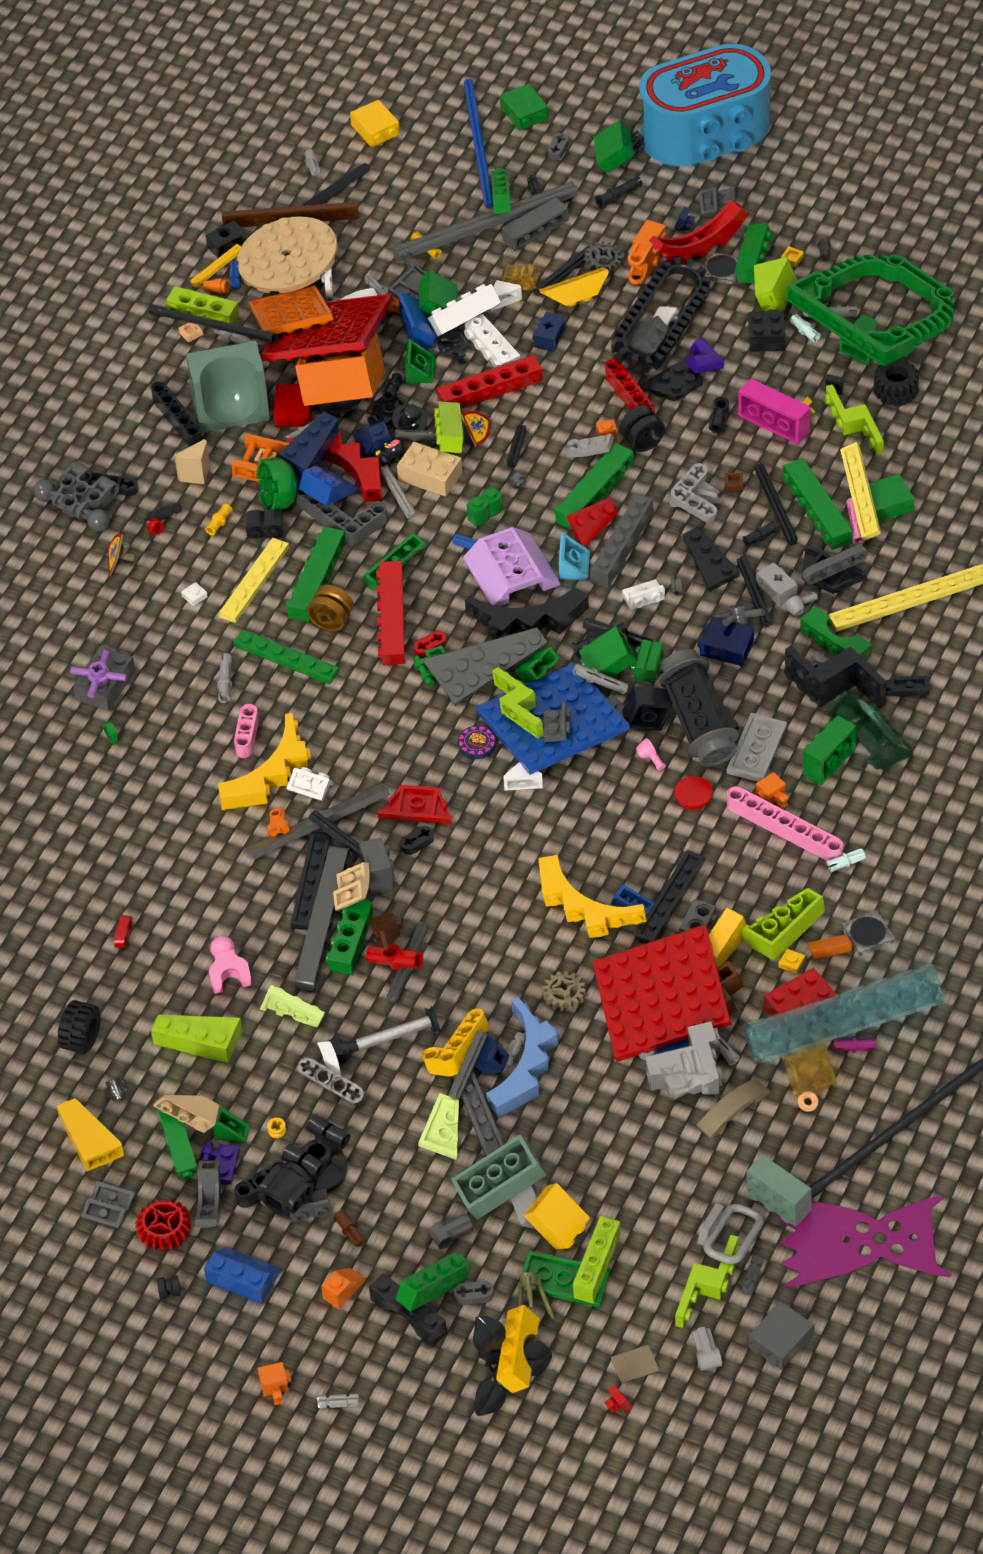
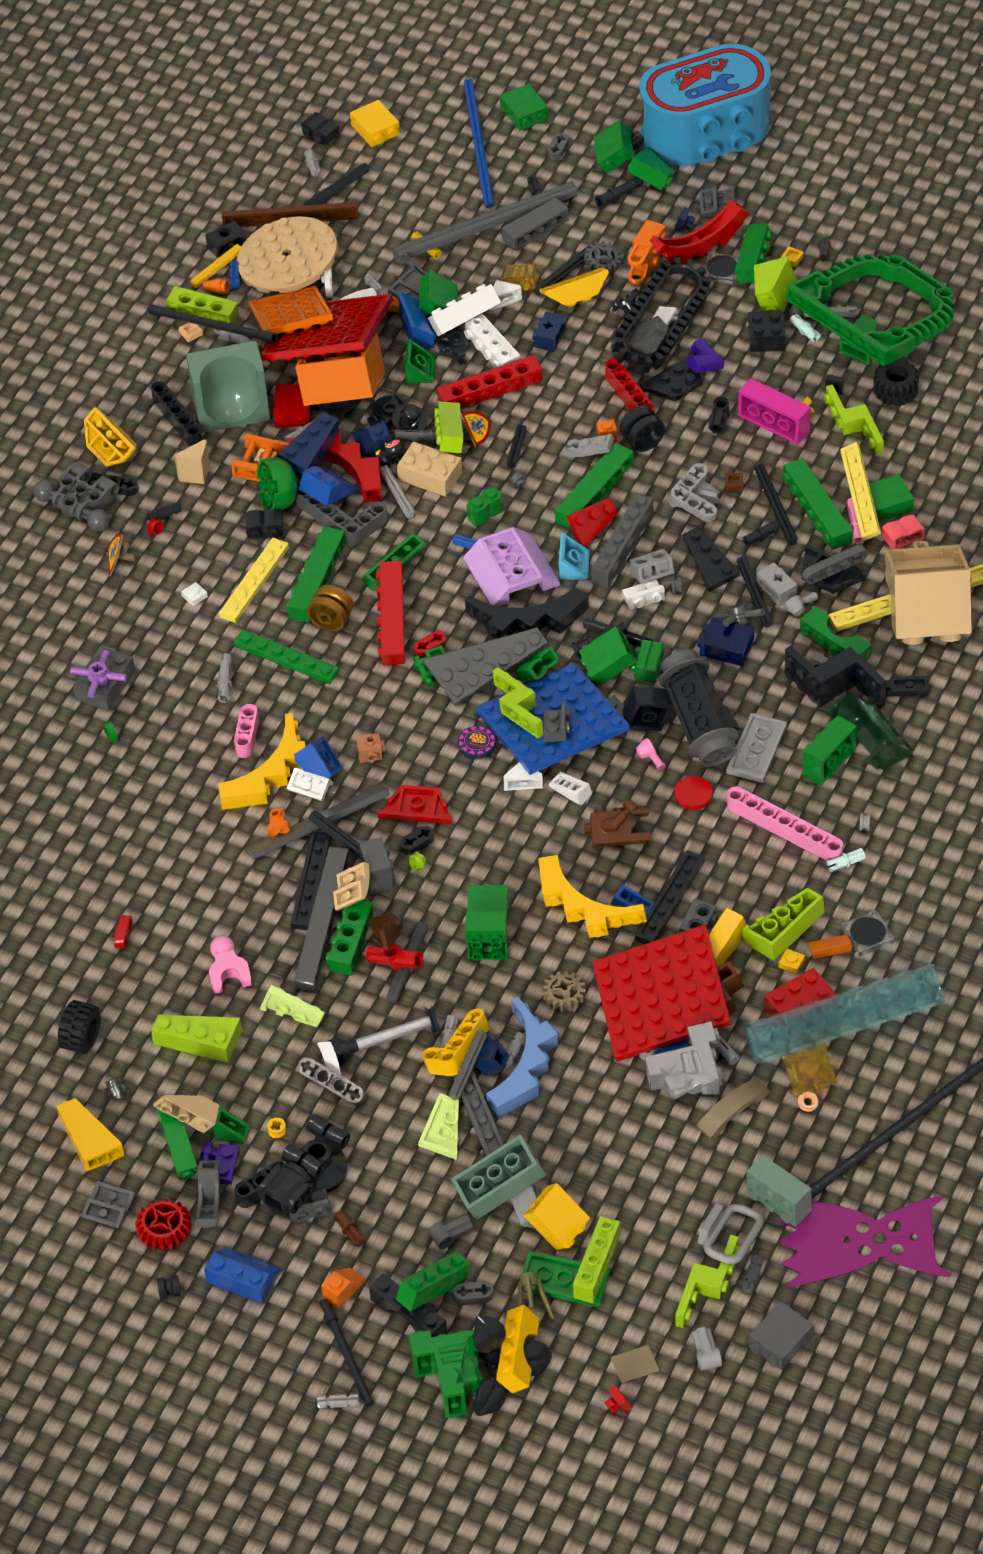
yellow pin [205,504,233,536] -> none
orange brick [258,1362,291,1405] -> none
black pin [382,373,403,400] -> none
green arch [491,168,511,214] -> none
light grey pin [573,663,628,695] -> none
orange brick [755,772,789,809] -> none
magenta pin [833,1037,875,1053] -> none
none -> yellow wedge [84,407,136,467]
none -> blue slope [293,736,343,778]
none -> black brick [301,112,340,145]
none -> black bar [319,1299,374,1407]
none -> nougat brick [356,733,385,763]
none -> lime plate [409,852,426,870]
none -> green brick [409,1330,483,1418]
none -> light grey axle [440,1014,458,1048]
none -> green brick [465,885,508,961]
none -> white slope [549,772,592,805]
none -> reddish brown torso [584,799,652,848]
none -> black plate [611,288,642,315]
none -> green slope [627,148,674,190]
none -> light grey brick [630,549,674,584]
none -> light grey bush [859,813,870,831]
none -> coral brick [882,515,925,550]
none -> tan piece [885,541,972,645]

